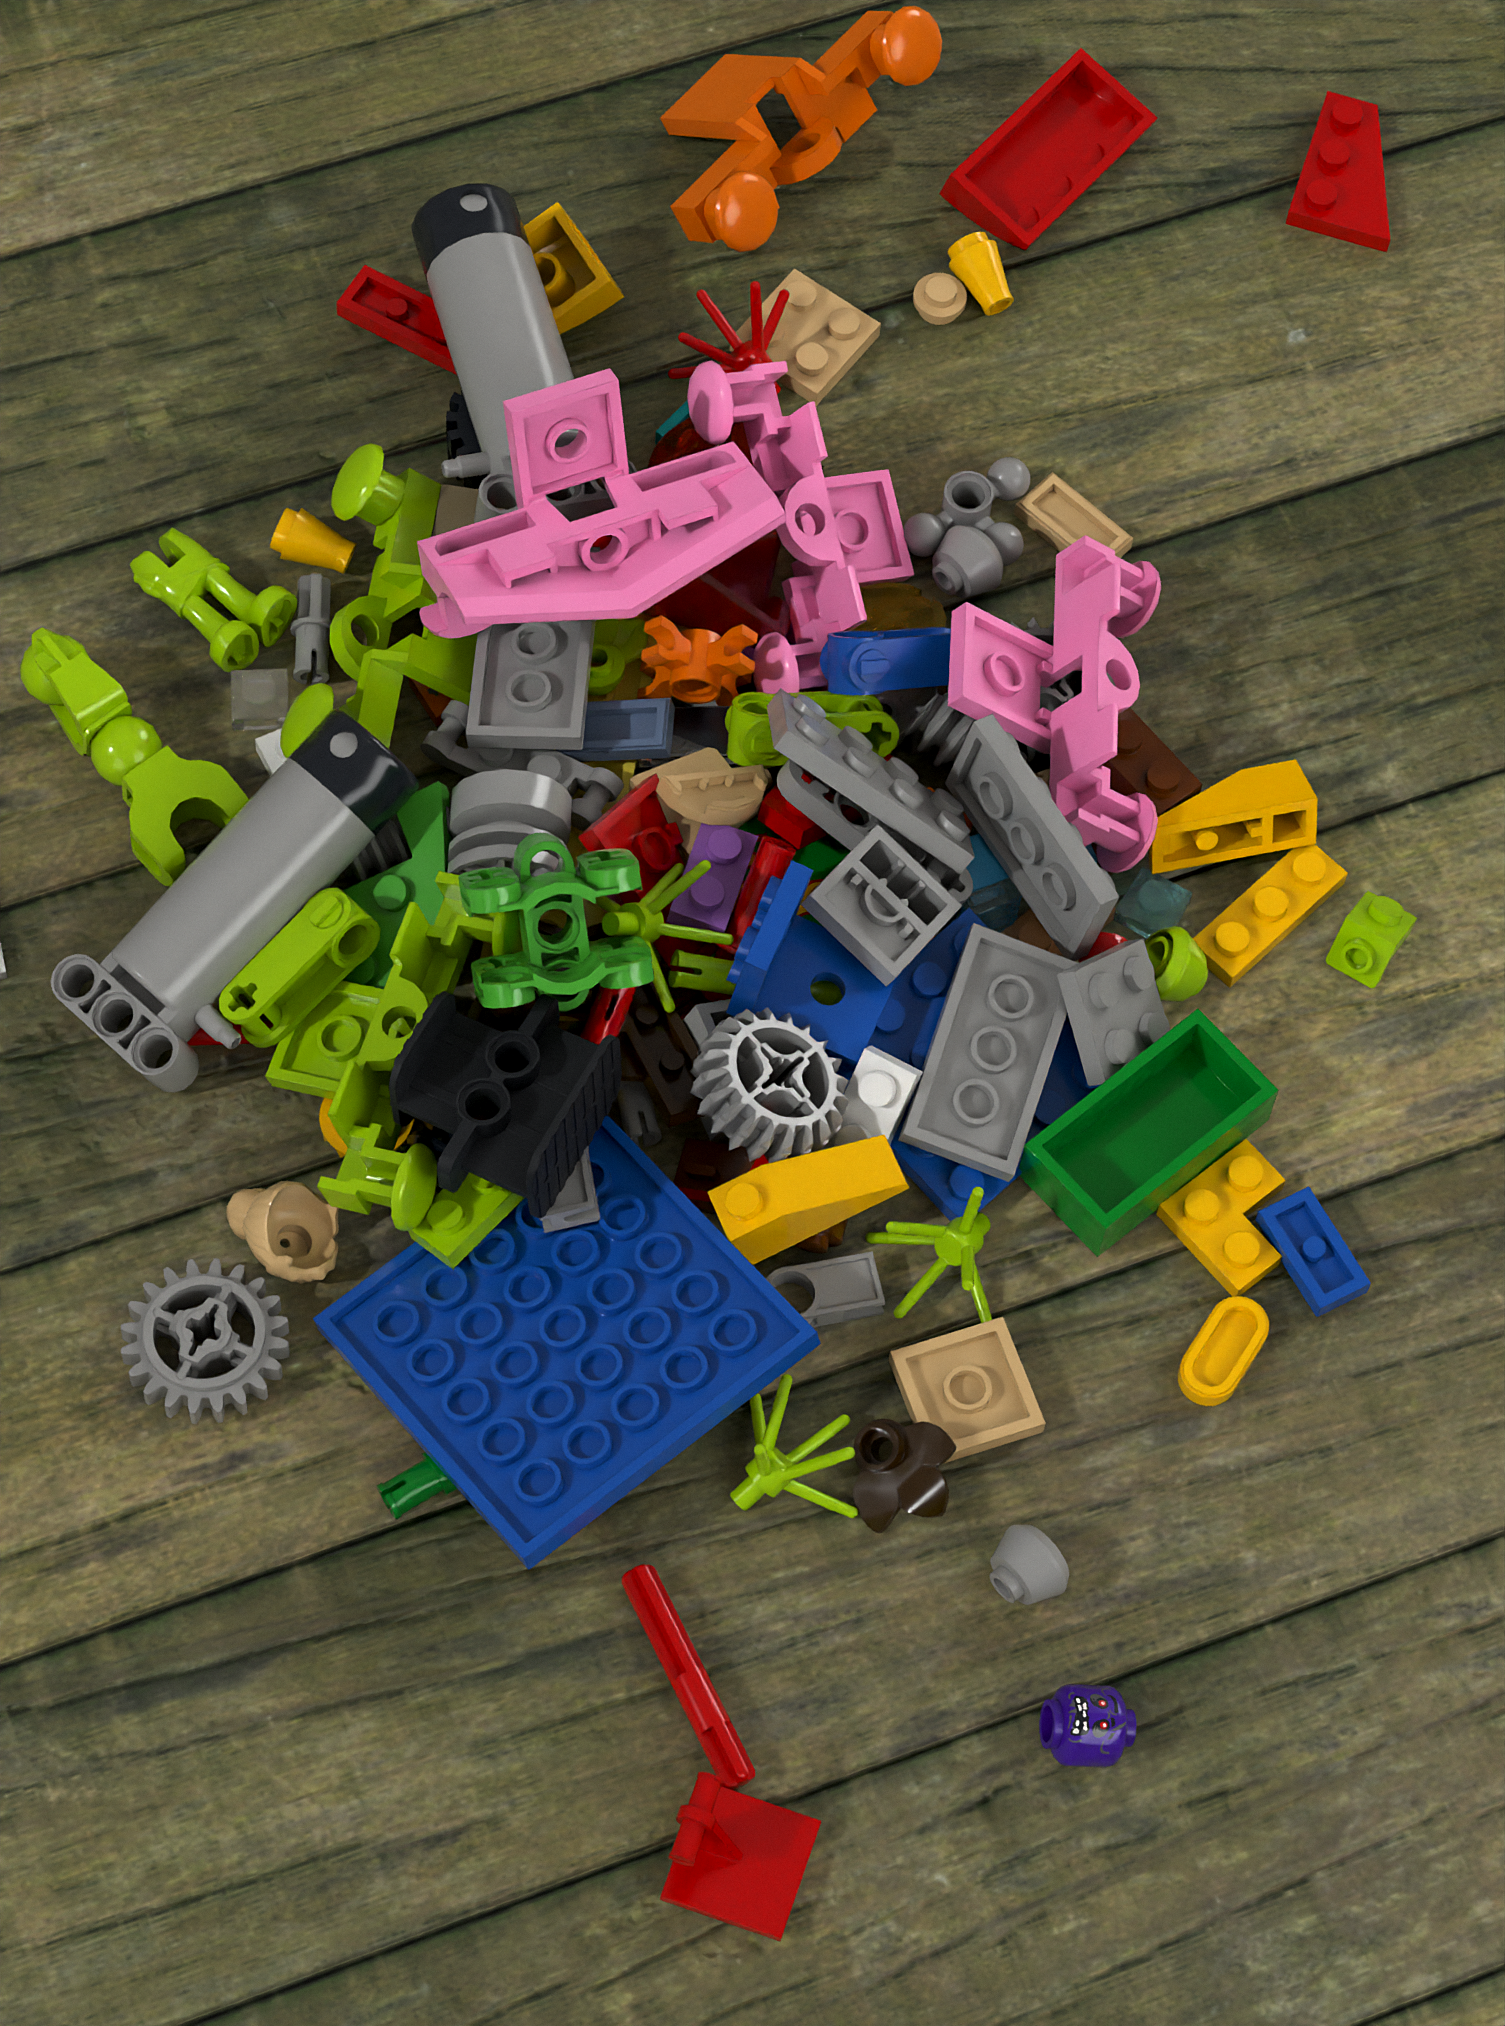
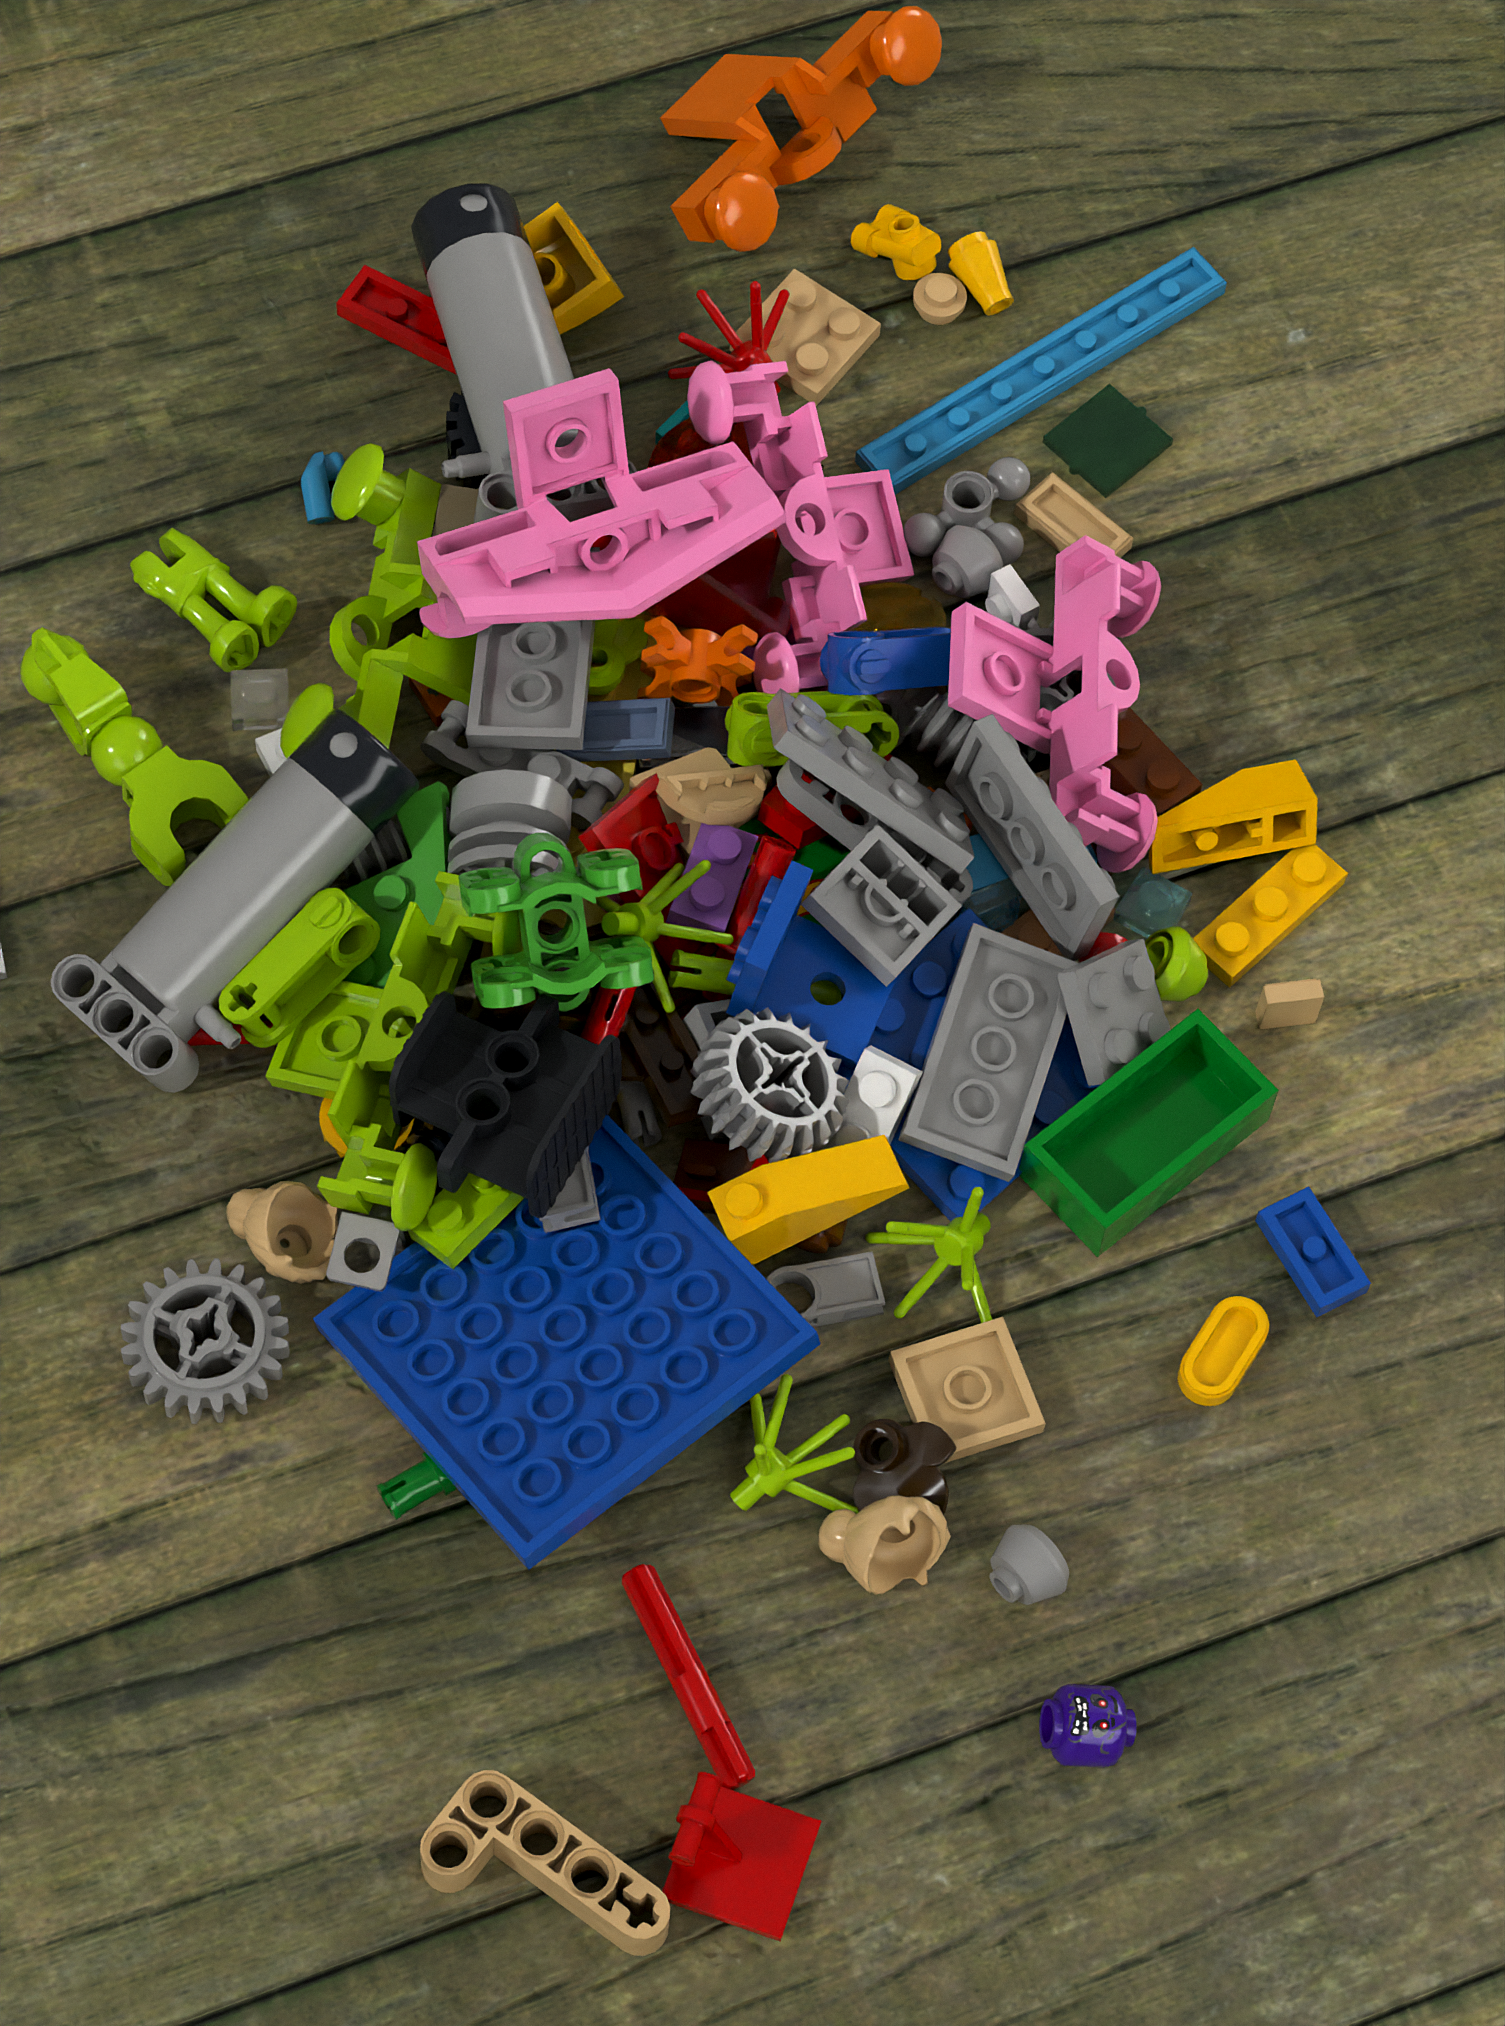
yellow cone [270,508,357,574] -> none
light grey axle [290,573,331,685] -> none
red slope [939,48,1158,251] -> none
yellow plate [1156,1139,1286,1297] -> none
red wing [1285,91,1390,253] -> none
lime bracket [1326,891,1418,988] -> none
none -> dark azure arm [301,451,344,524]
none -> light grey bracket [326,1203,407,1292]
none -> tan beam [420,1770,670,1956]
none -> tan piece [818,1495,951,1595]
none -> yellow plate [851,204,941,280]
none -> dark azure tile [855,247,1227,495]
none -> white plate [985,564,1040,631]
none -> clear green piece [1042,383,1173,498]
none -> tan tile [1255,978,1324,1030]

